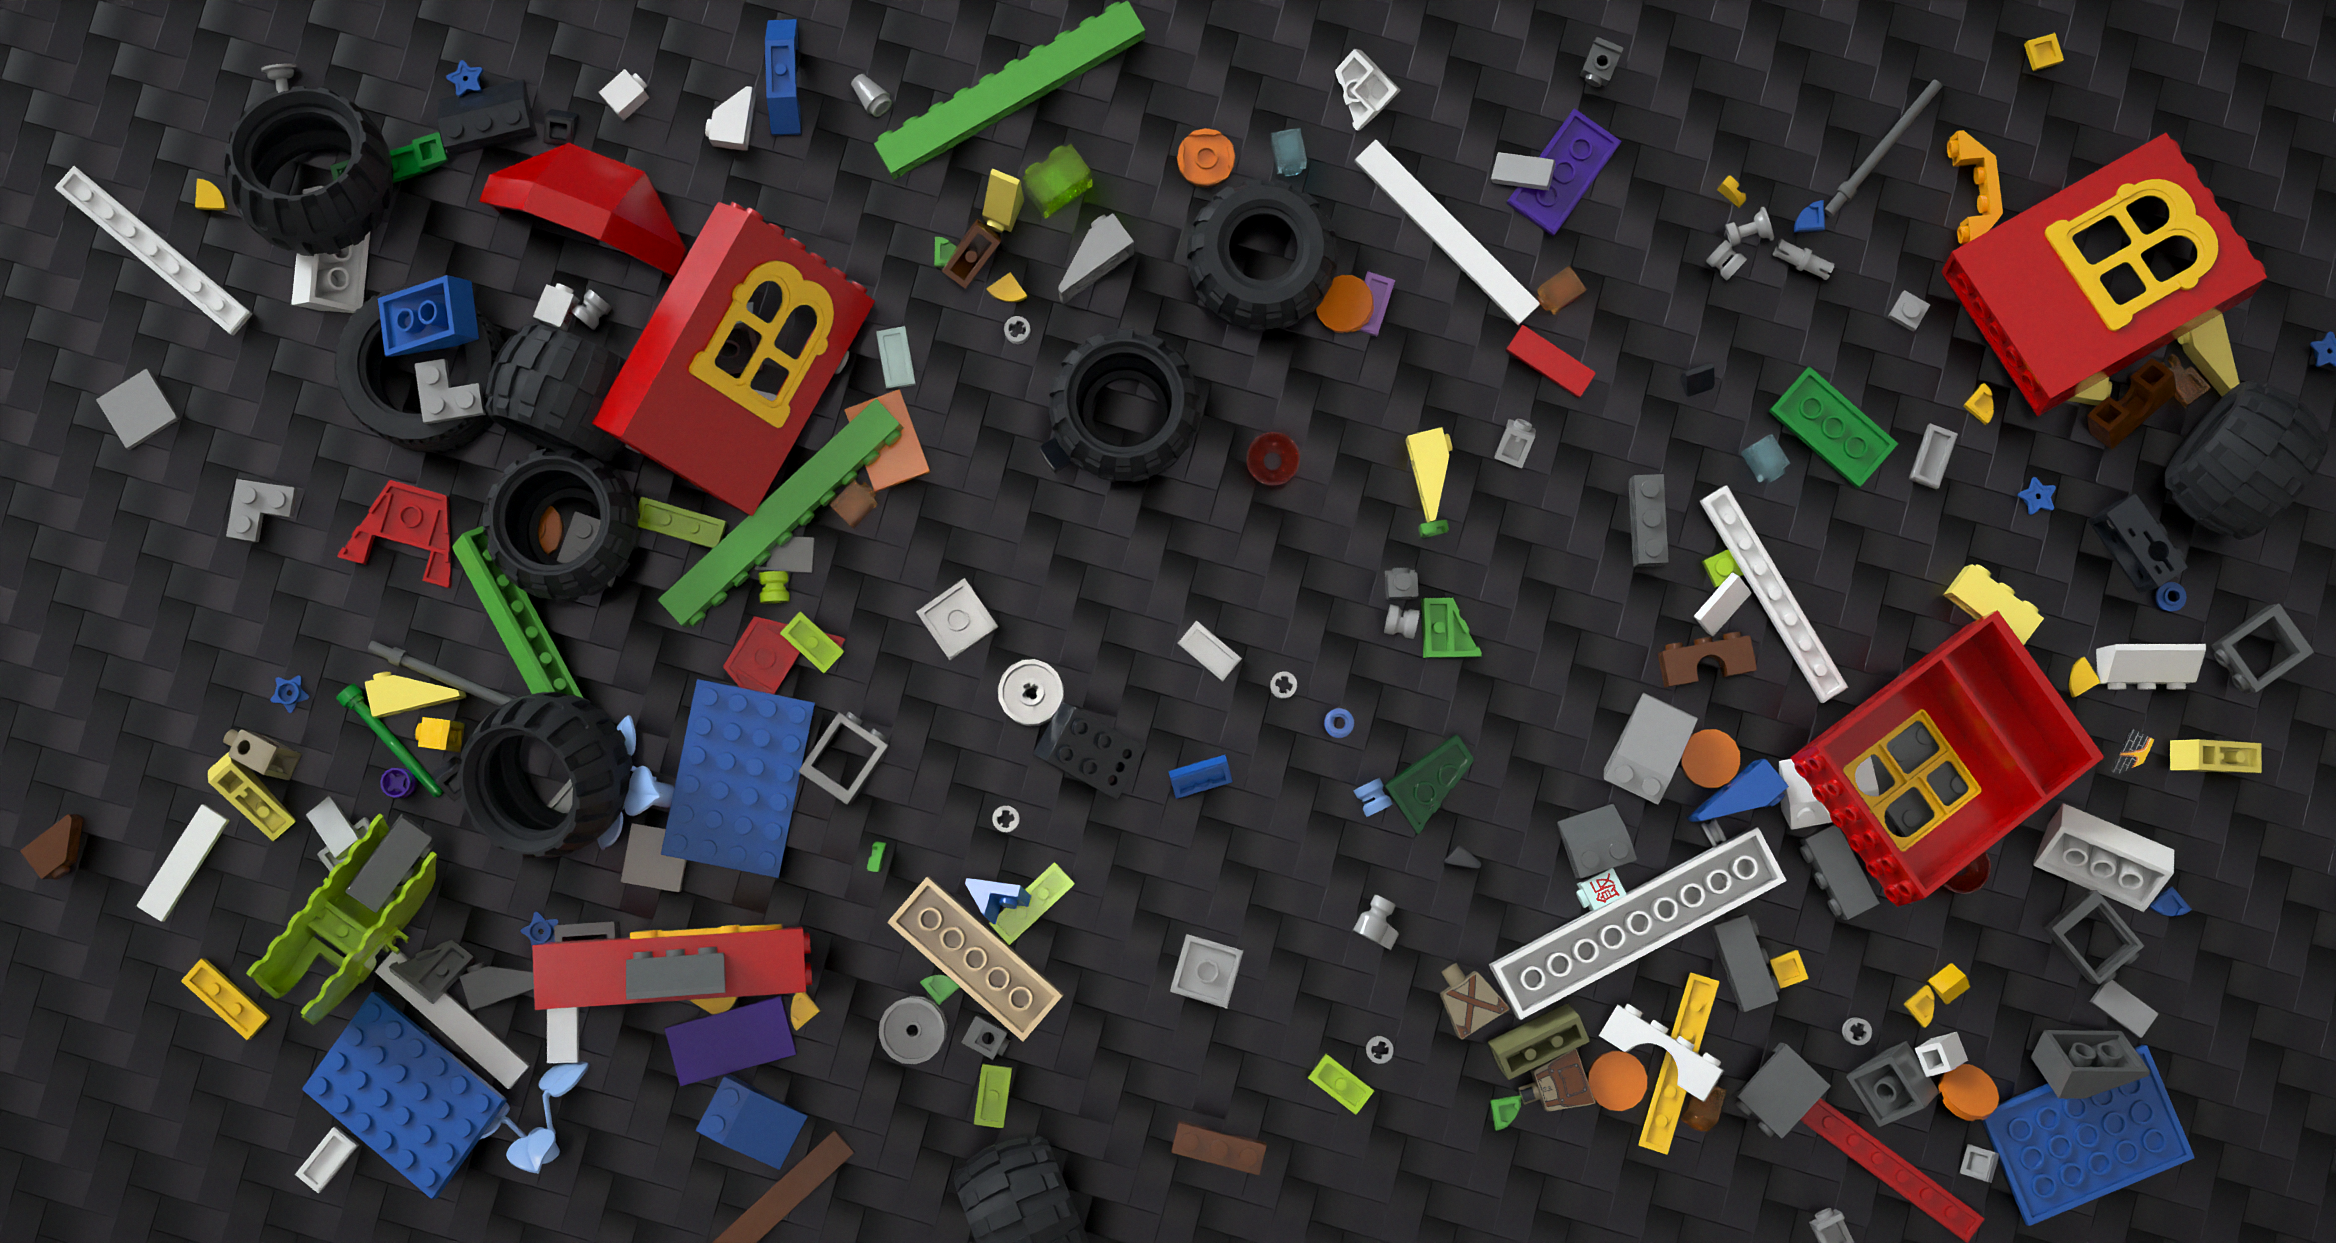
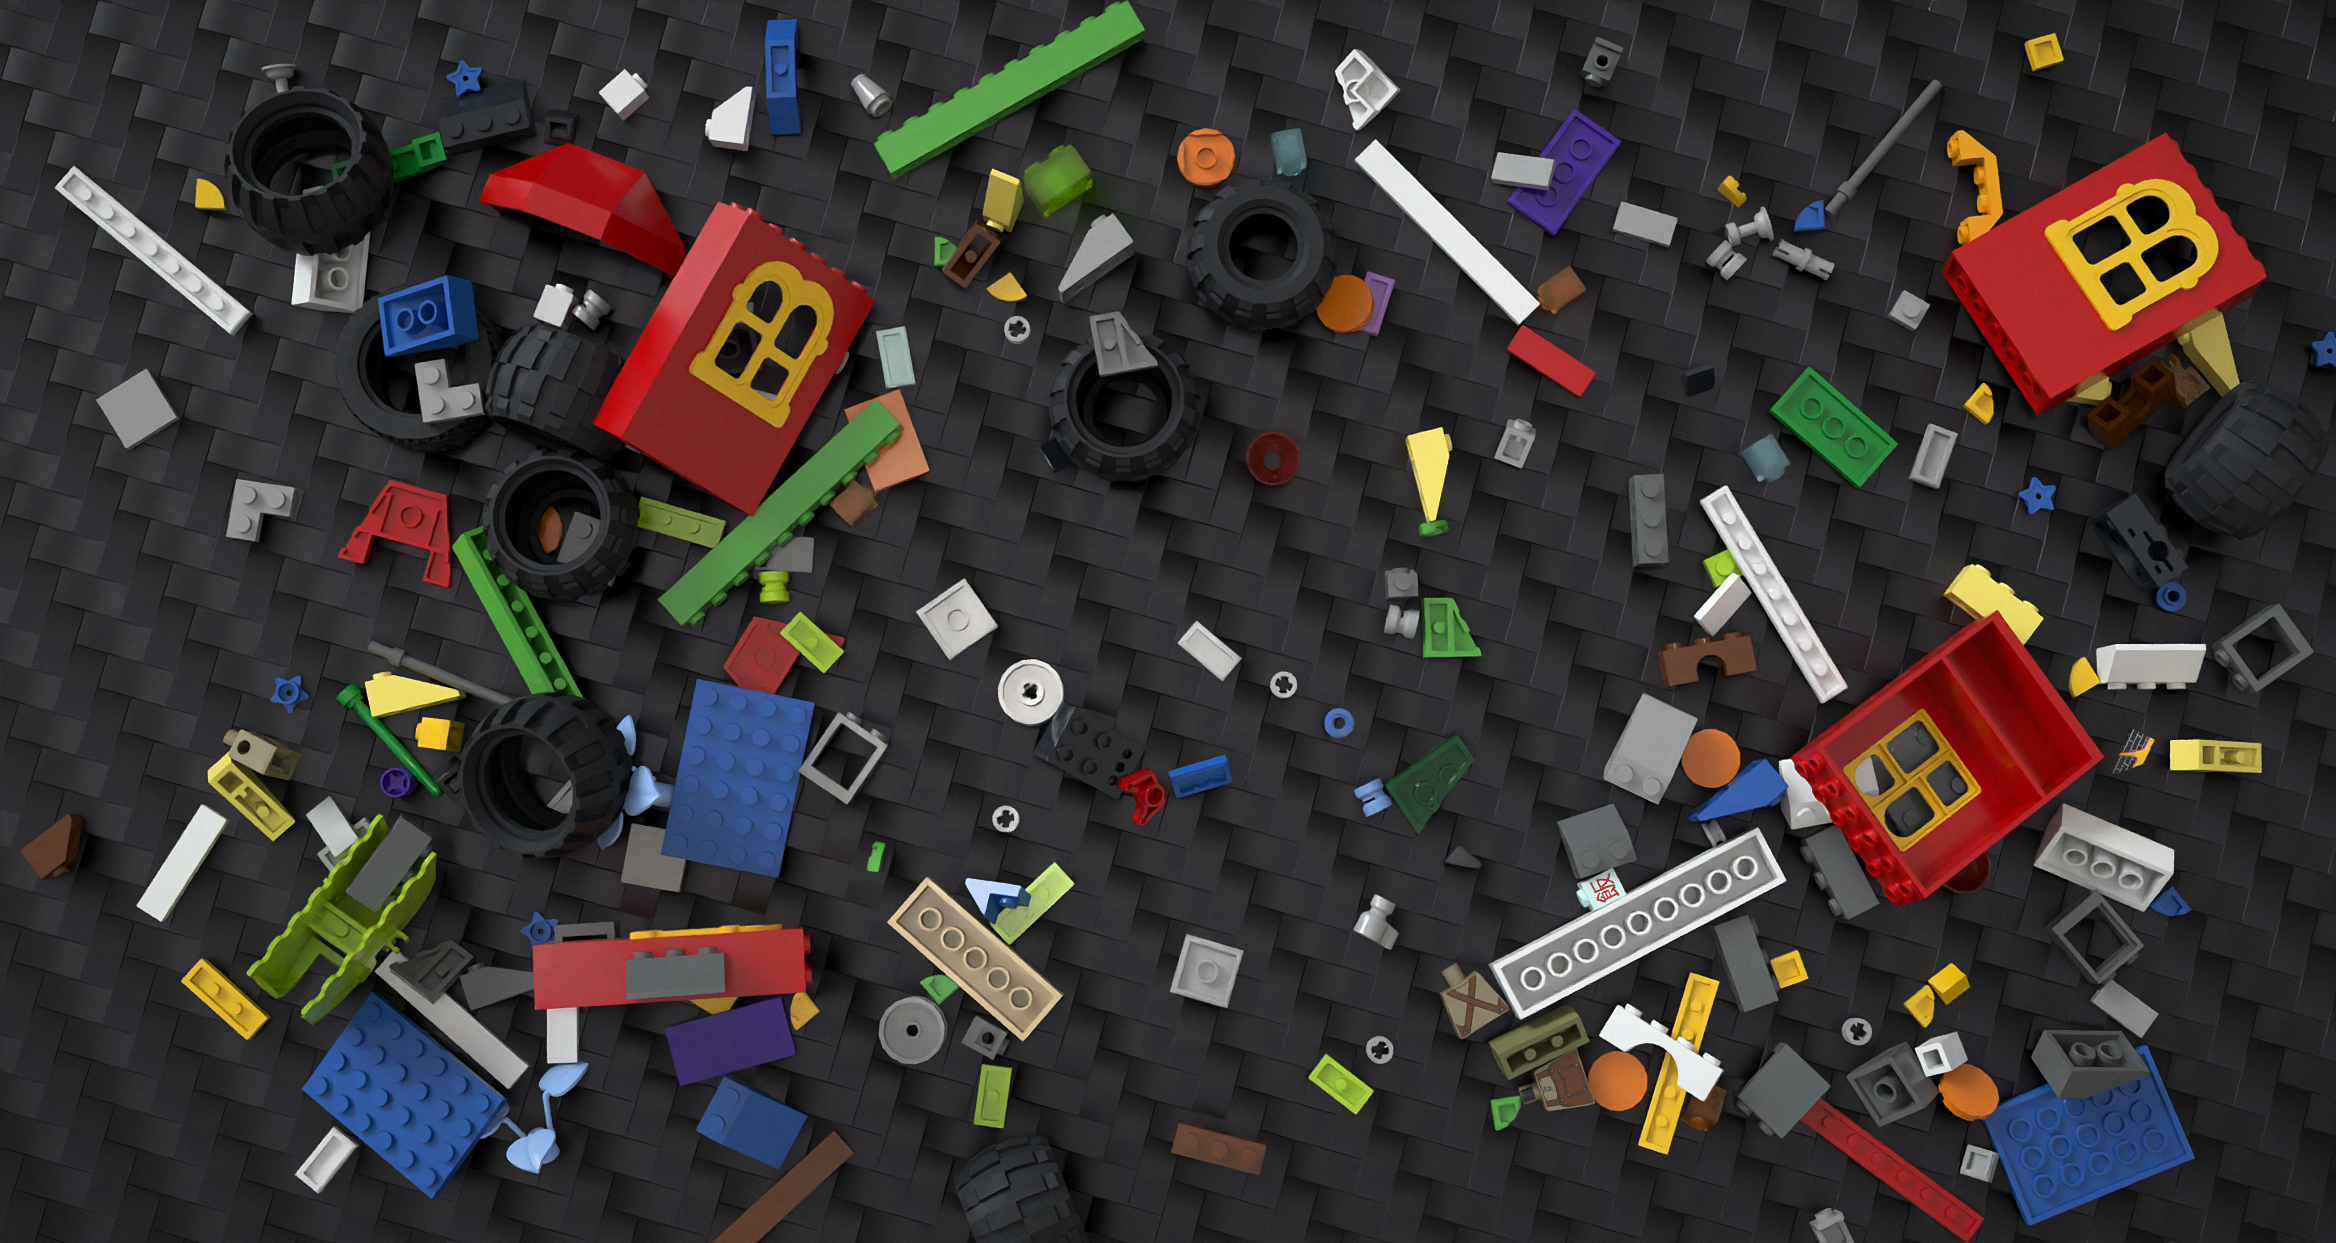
none -> dark grey wing [1089,311,1157,377]
none -> red piece [1118,768,1165,826]
none -> light grey tile [1612,202,1678,248]

